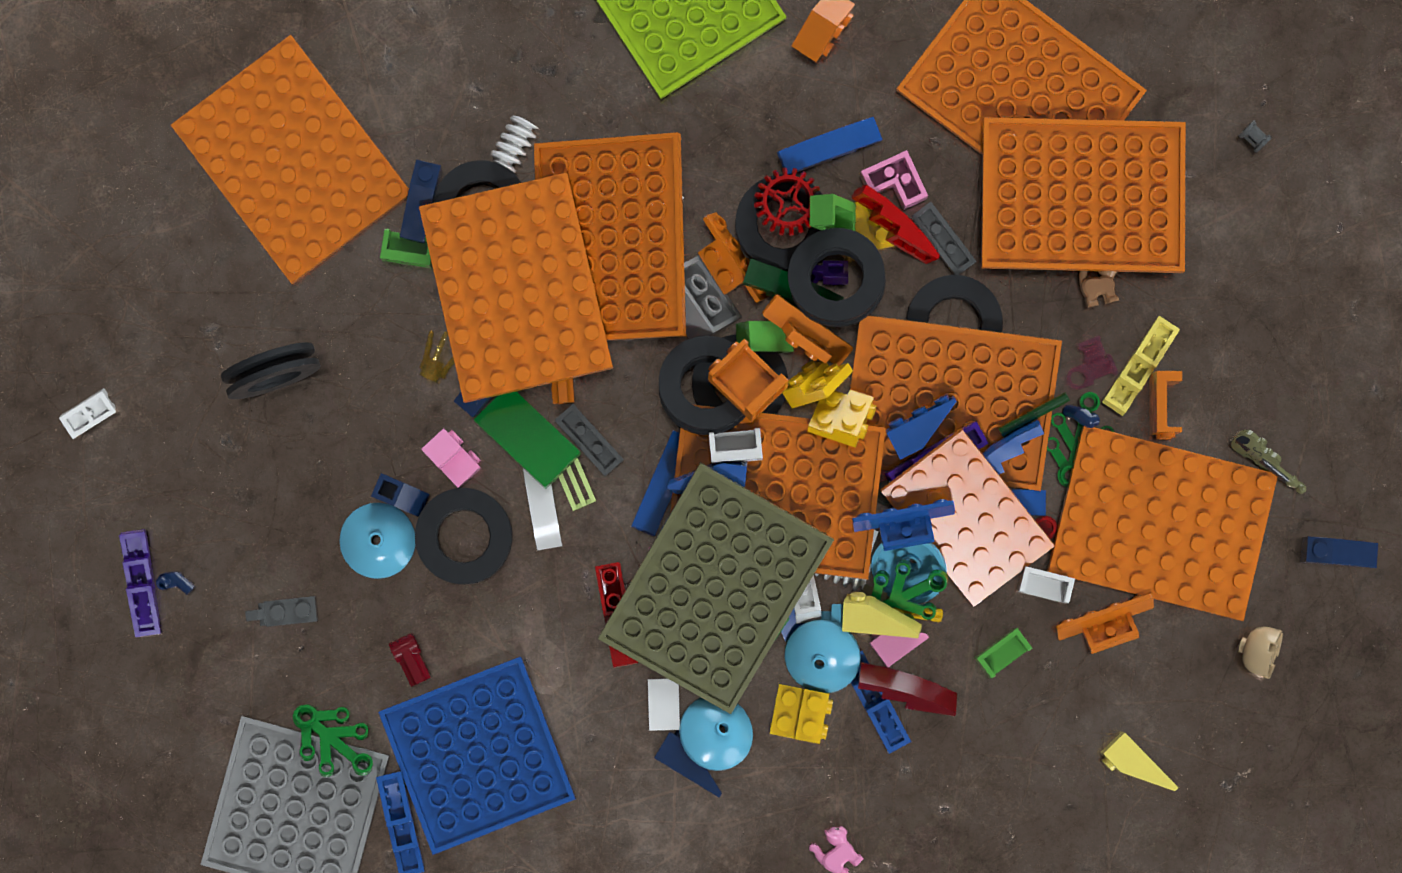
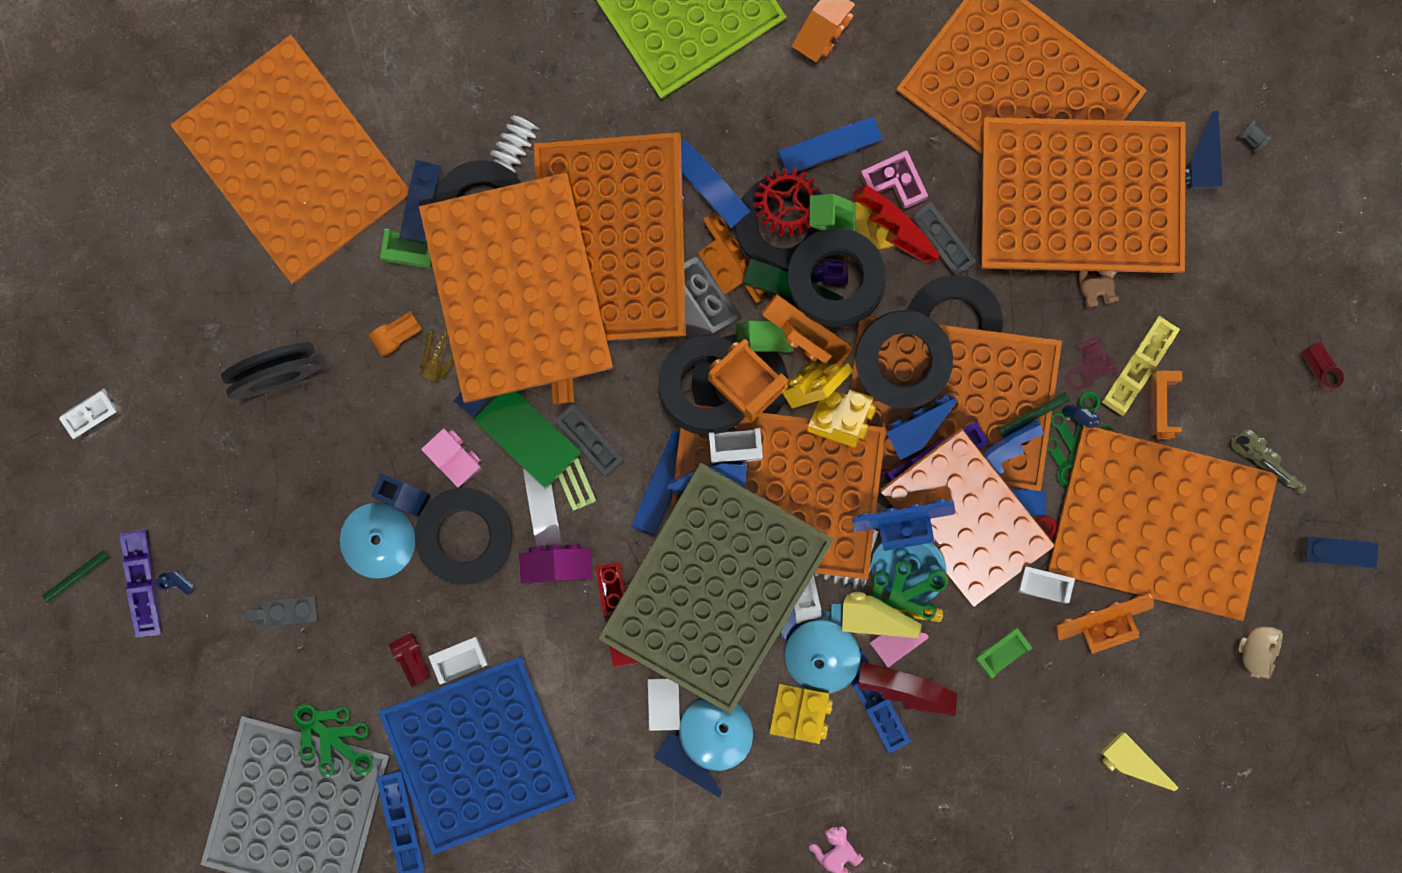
none -> dark green bar [42,550,110,603]
none -> orange piece [368,311,422,357]
none -> white panel [428,637,488,685]
none -> magenta brick [519,544,593,584]
none -> blue slope [681,139,751,229]
none -> black tyre [855,310,953,408]
none -> dark blue slope [1185,111,1223,190]
none -> dark red piece [1301,341,1344,392]

